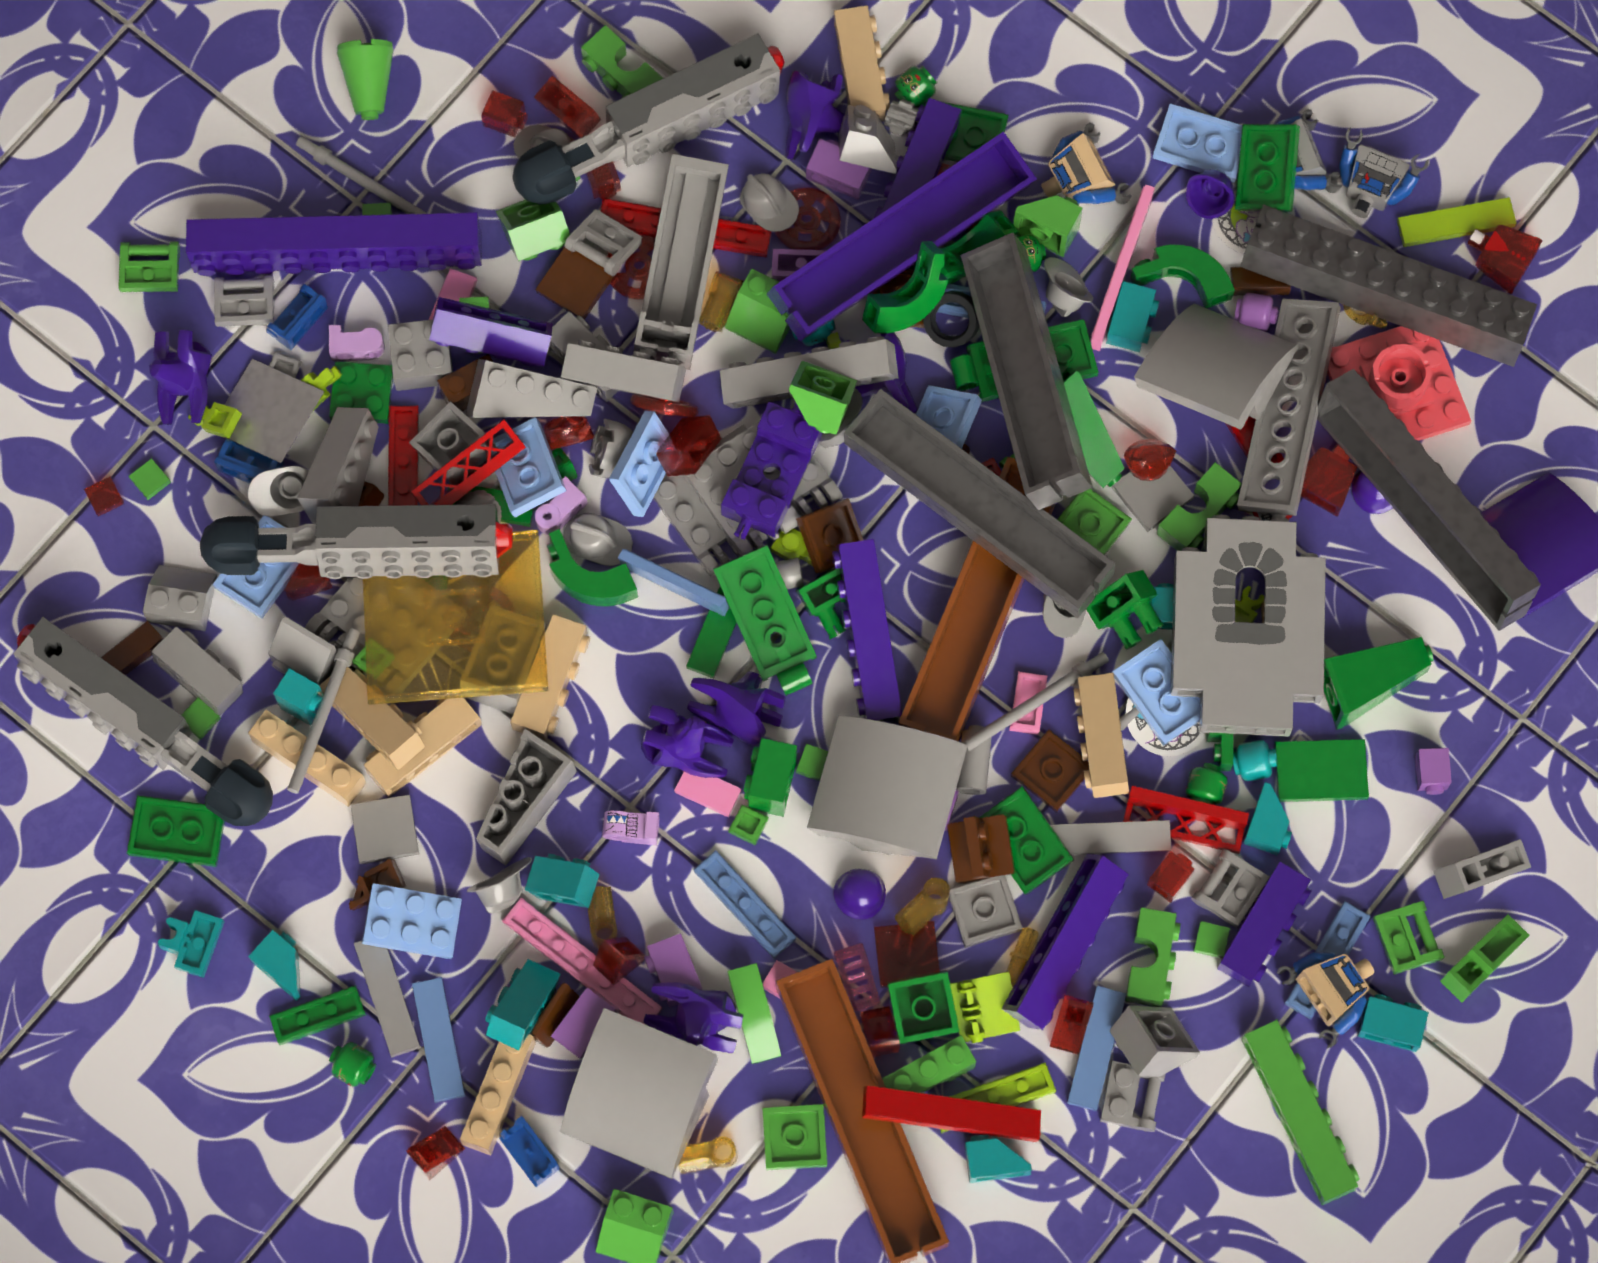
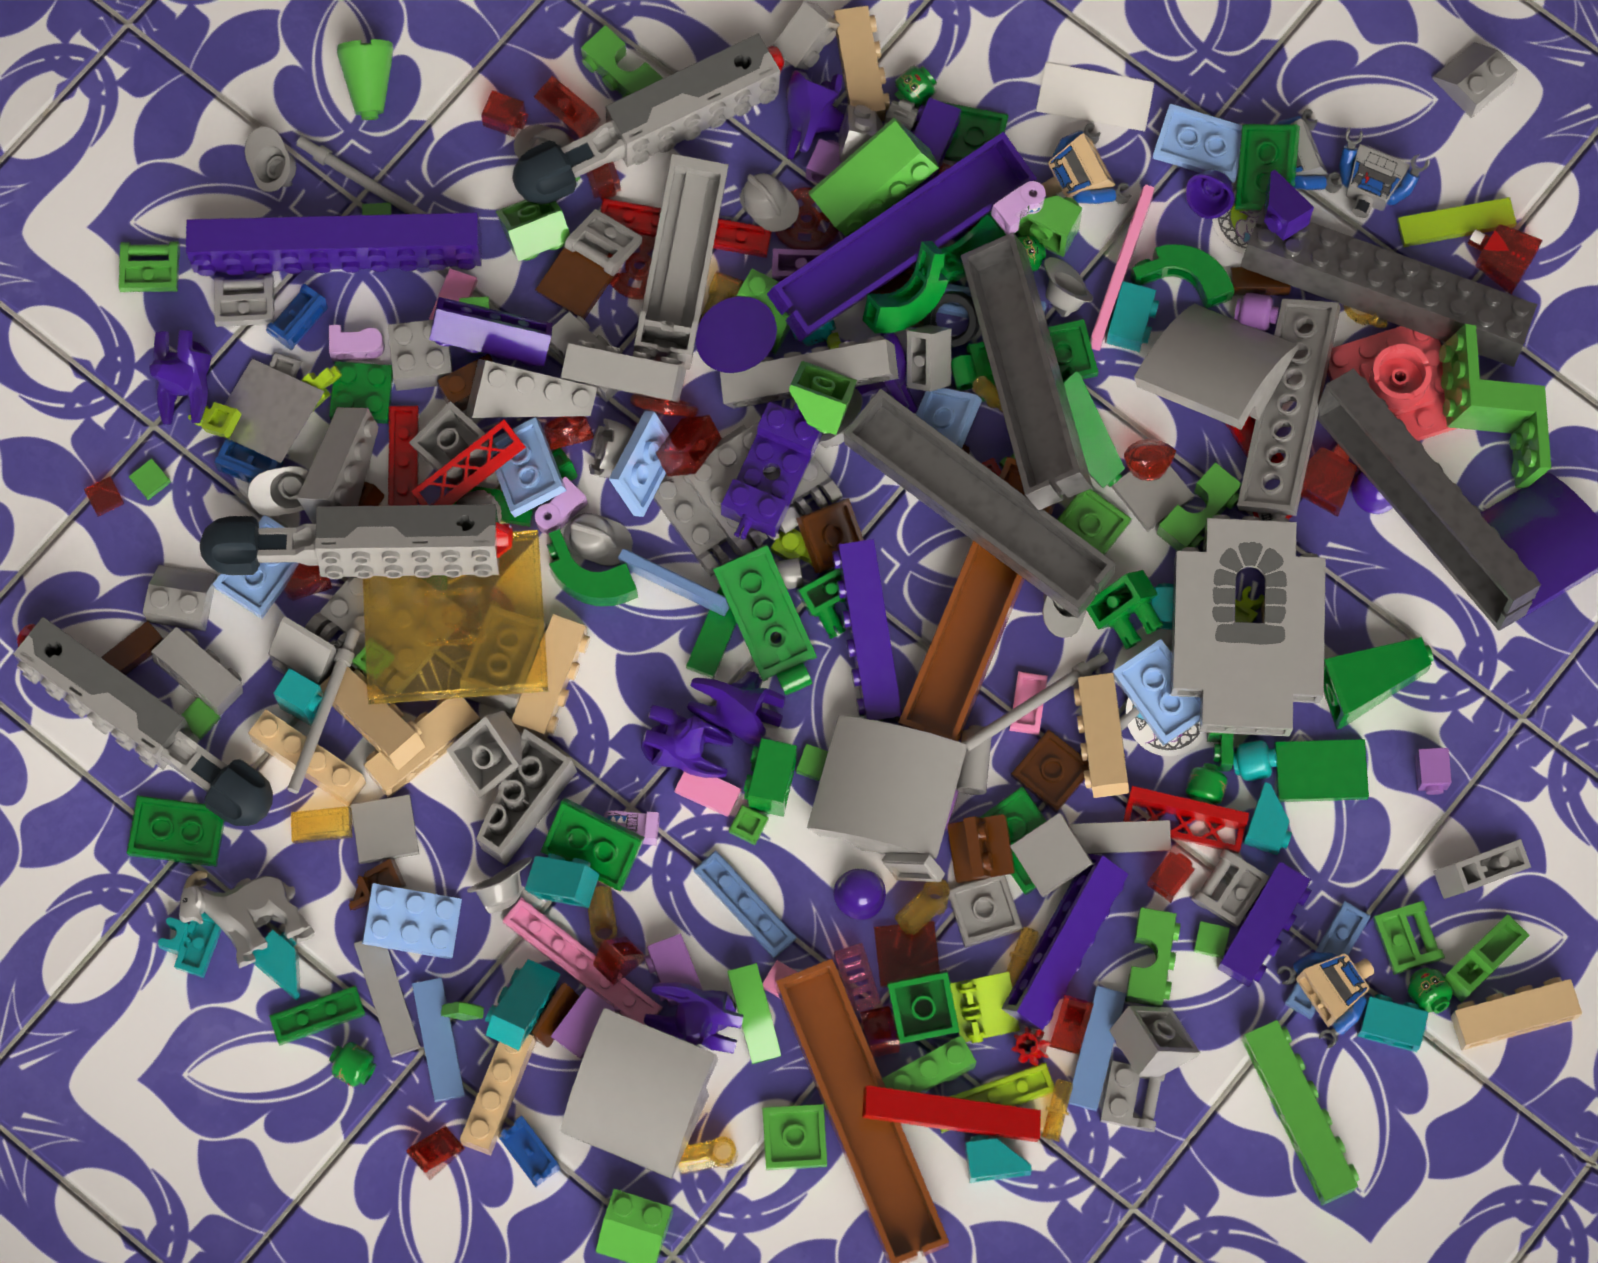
none -> light grey animal [179,870,315,968]
none -> light grey piece [244,126,297,192]
none -> clear yellow tile [291,806,352,844]
none -> bright green tile [441,1001,484,1021]
none -> light grey slope [446,711,522,798]
none -> green tile [540,798,645,891]
none -> dark purple sticker [696,296,777,373]
none -> light grey brick [773,1,840,70]
none -> bright green slope [808,118,939,237]
none -> light grey tile [882,853,945,882]
none -> light grey brick [907,325,952,392]
none -> clear yellow axle [972,376,1003,412]
none -> lavender leg [991,181,1046,235]
none -> light grey tile [1010,813,1093,897]
none -> red gear [1011,1027,1051,1066]
none -> white sticker [1036,62,1155,131]
none -> clear yellow axle [1041,1079,1073,1142]
none -> dark purple slope [1264,170,1314,241]
none -> green head [1407,967,1453,1014]
none -> light grey slope [1432,42,1518,118]
none -> bright green bracket [1439,324,1551,488]
none -> tan brick [1451,977,1582,1051]

